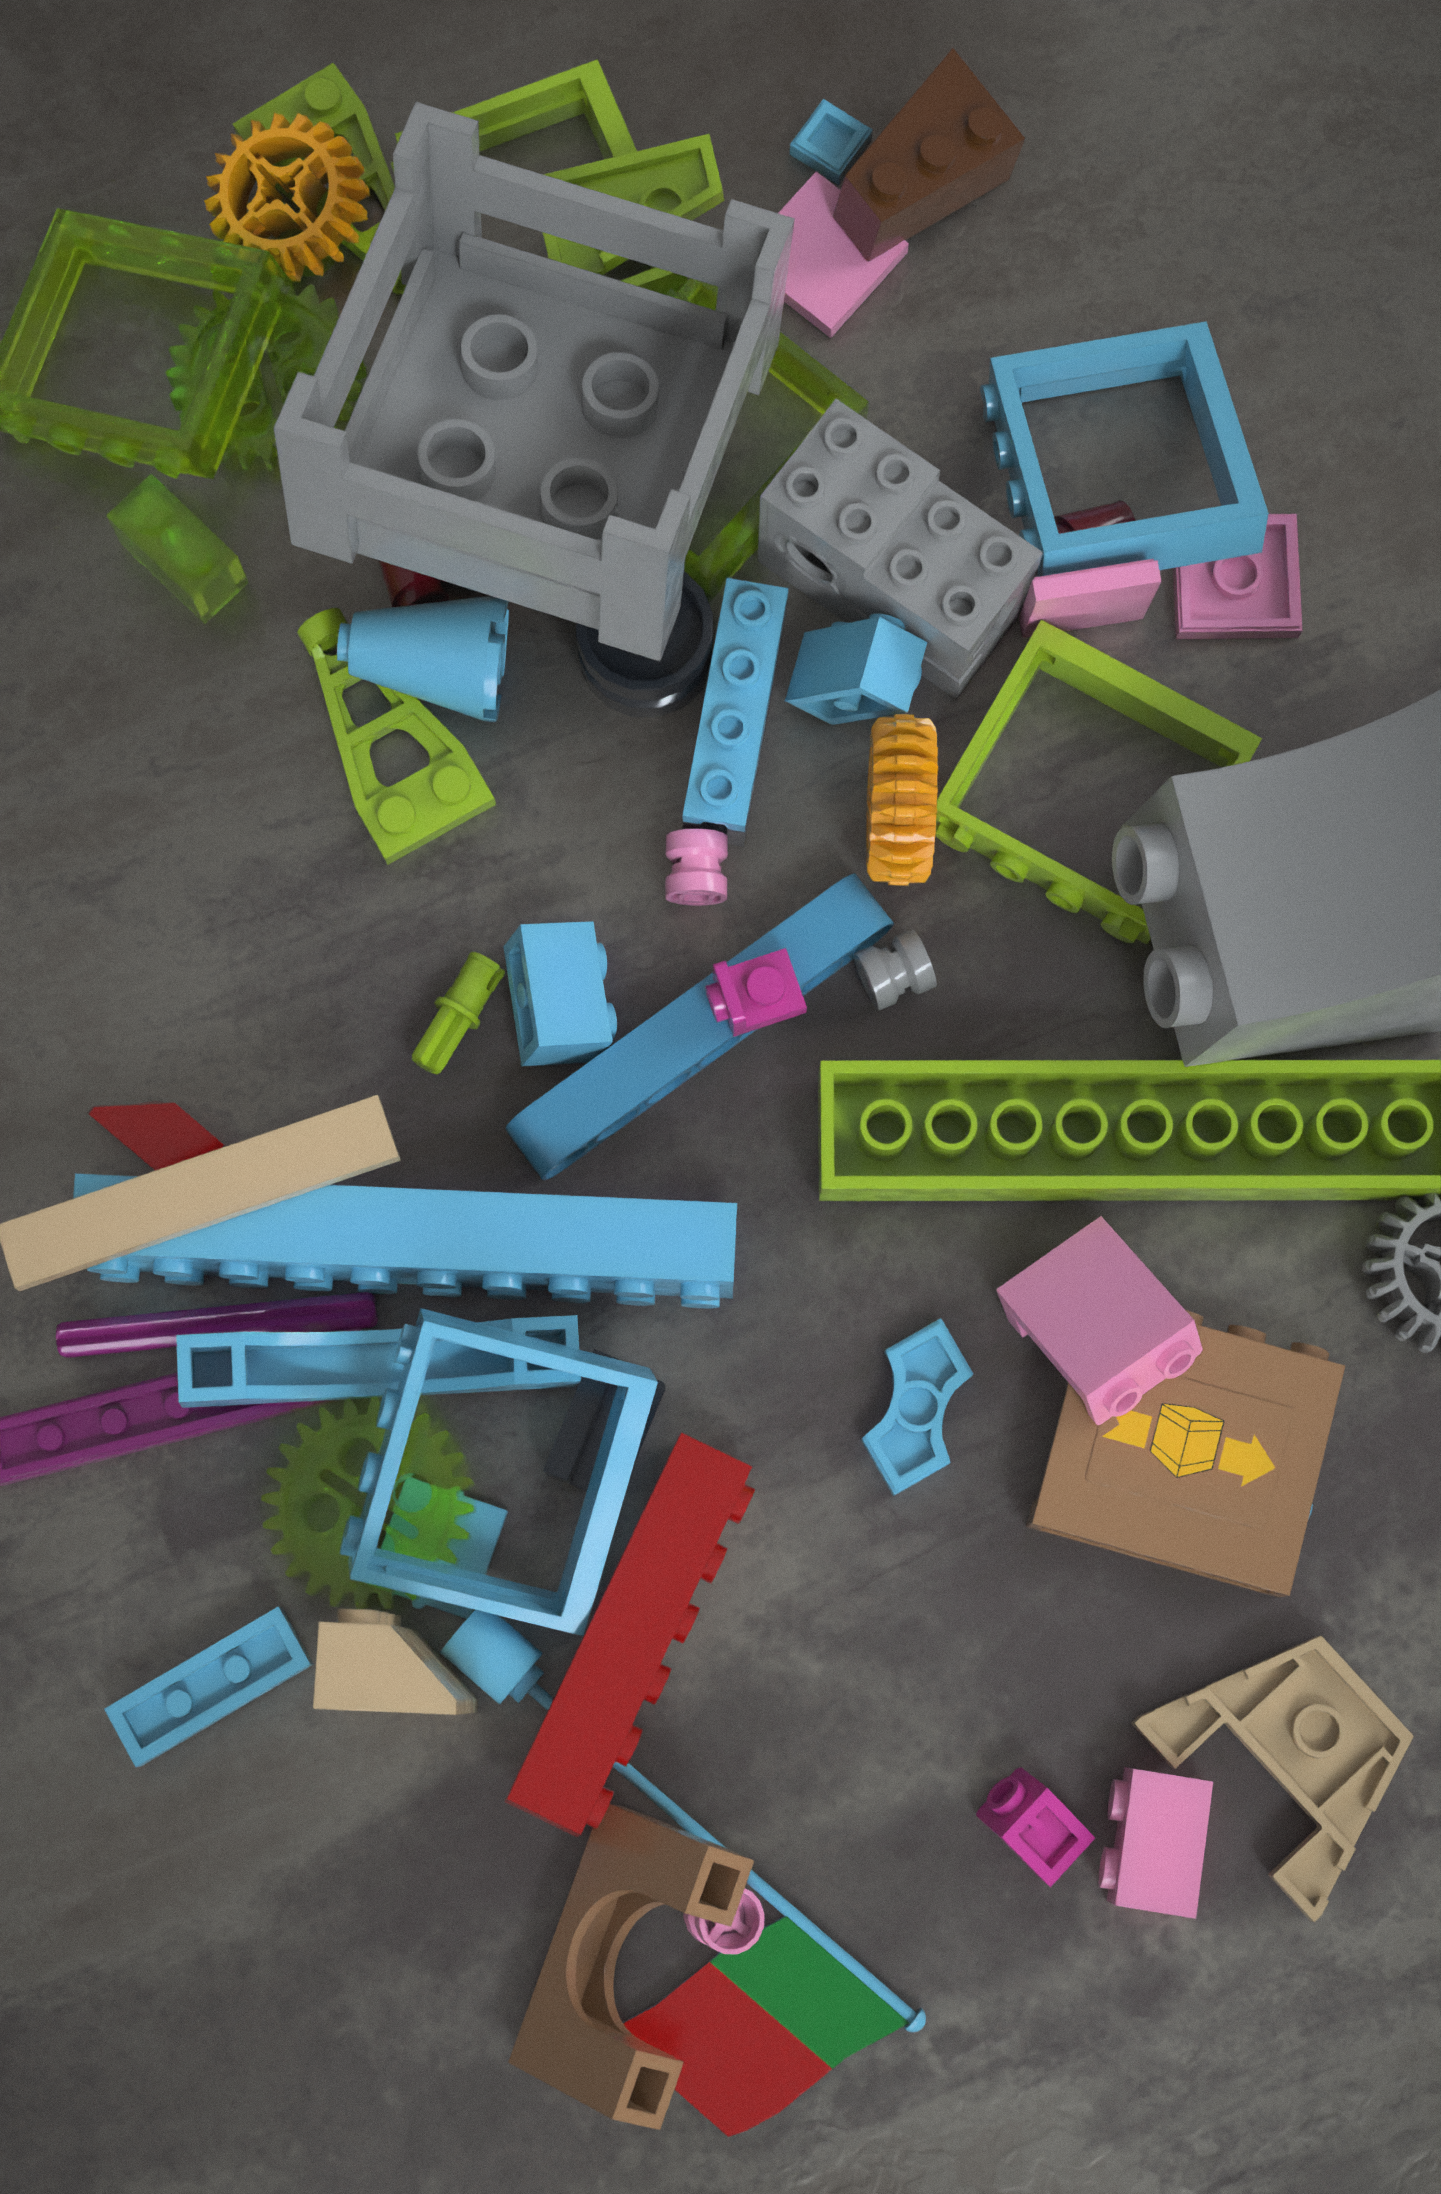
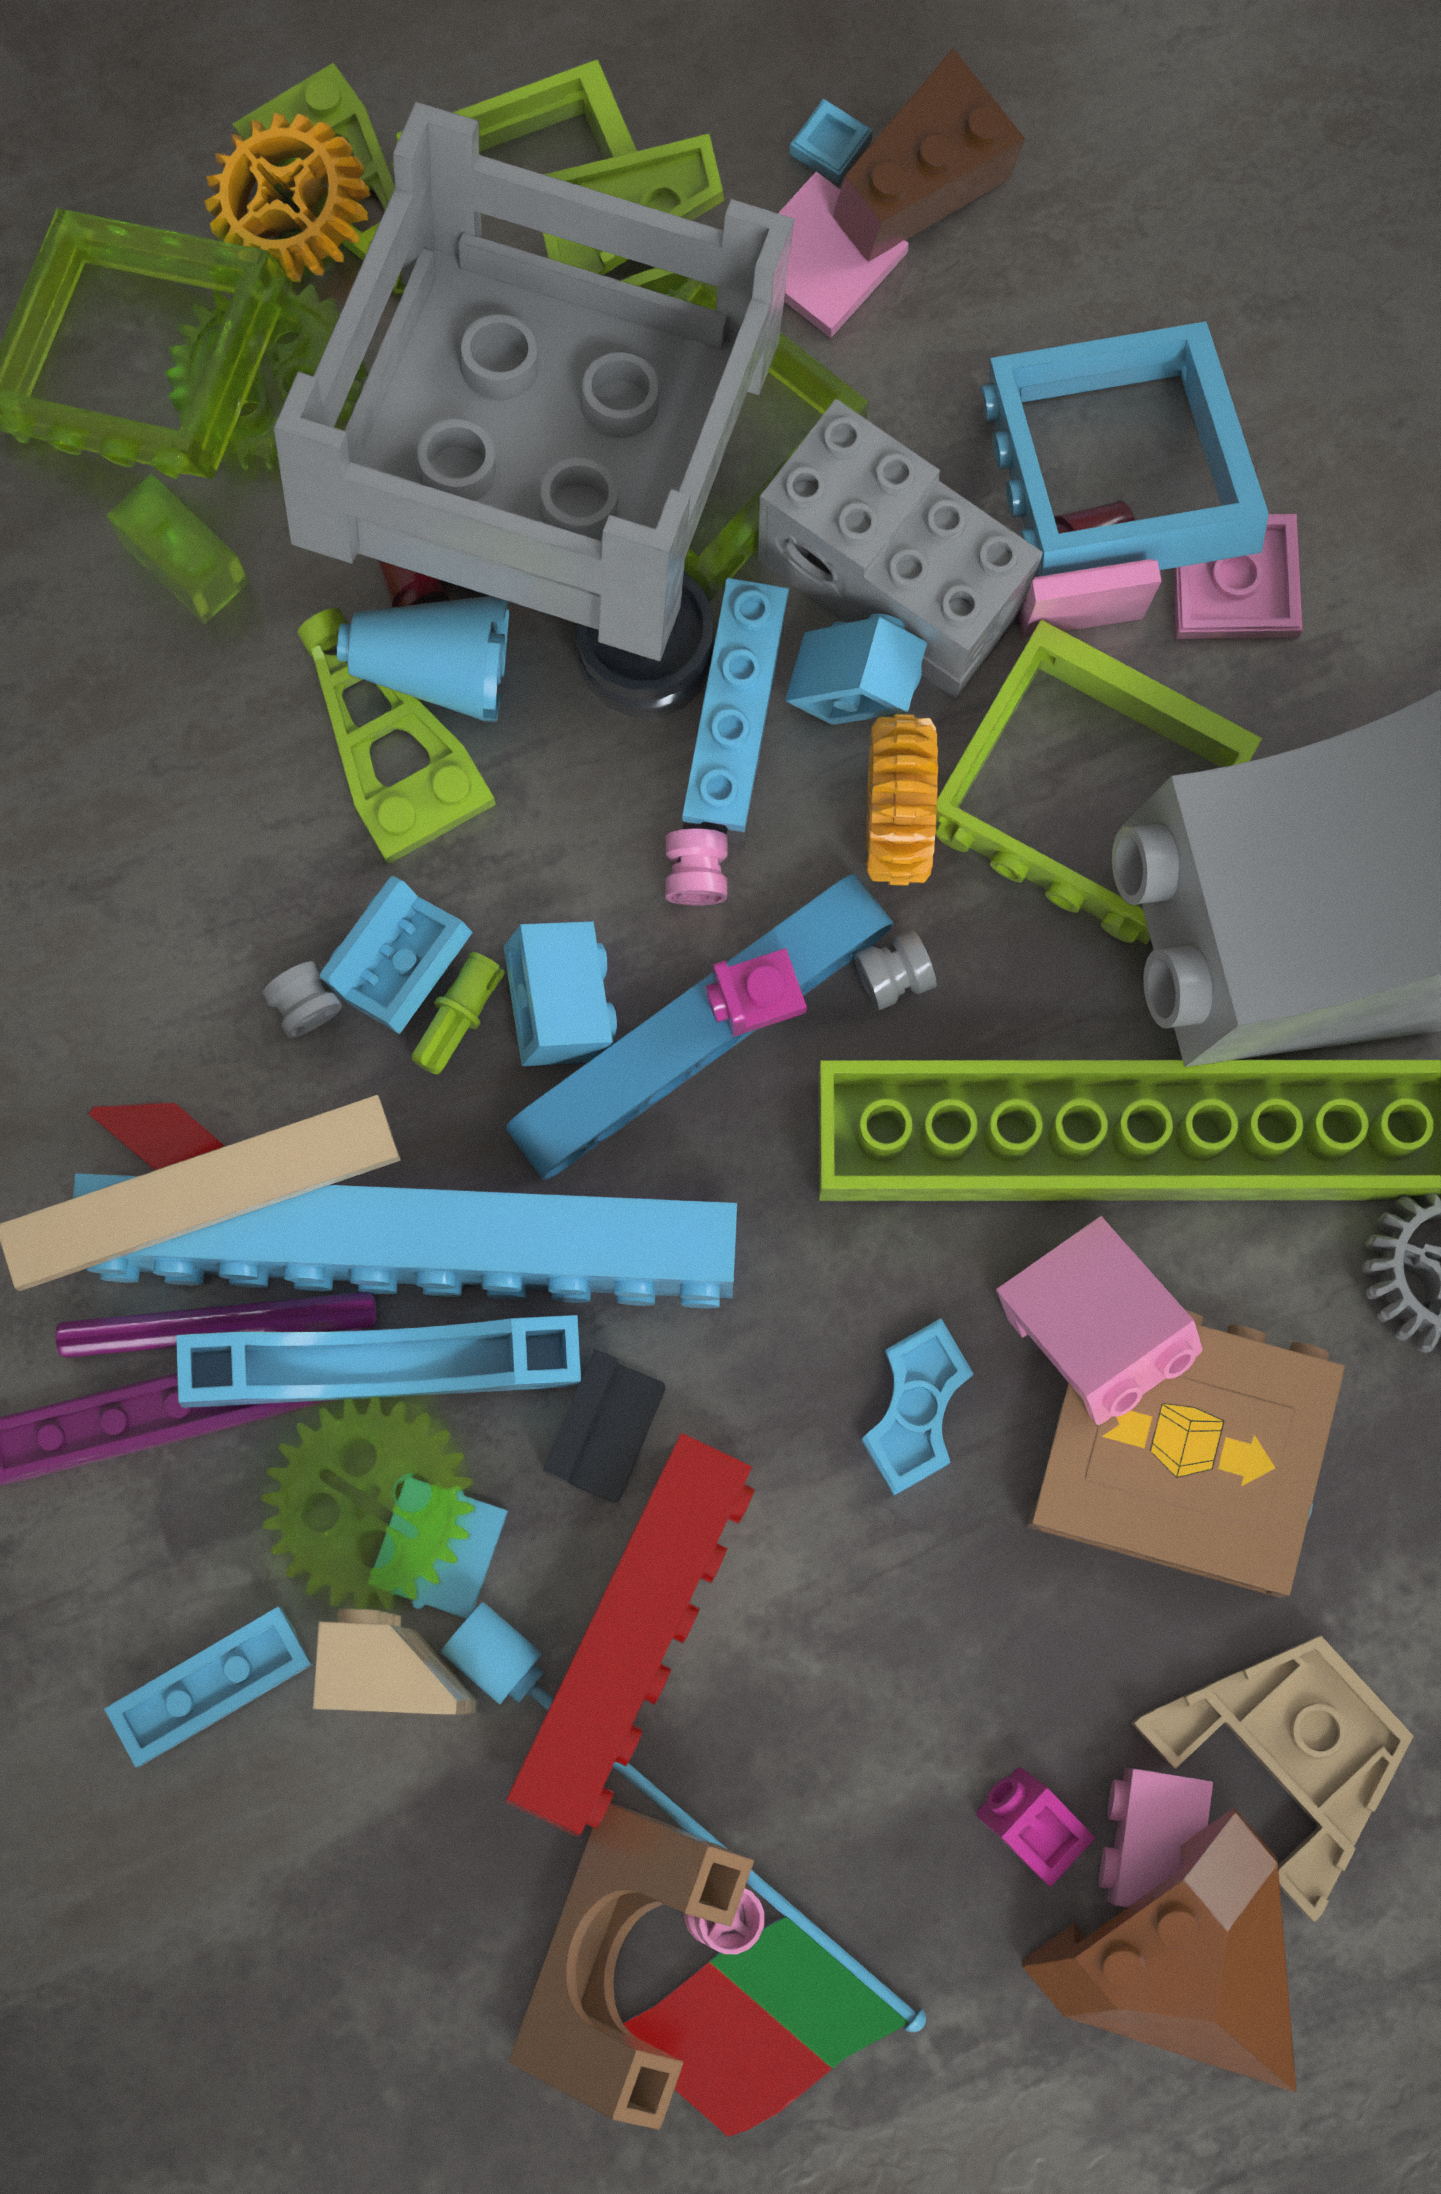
medium azure window [340,1308,658,1636] -> none
none -> light grey wheel [262,961,342,1039]
none -> medium azure bracket [320,876,473,1034]
none -> dark orange wedge [1022,1807,1297,2093]

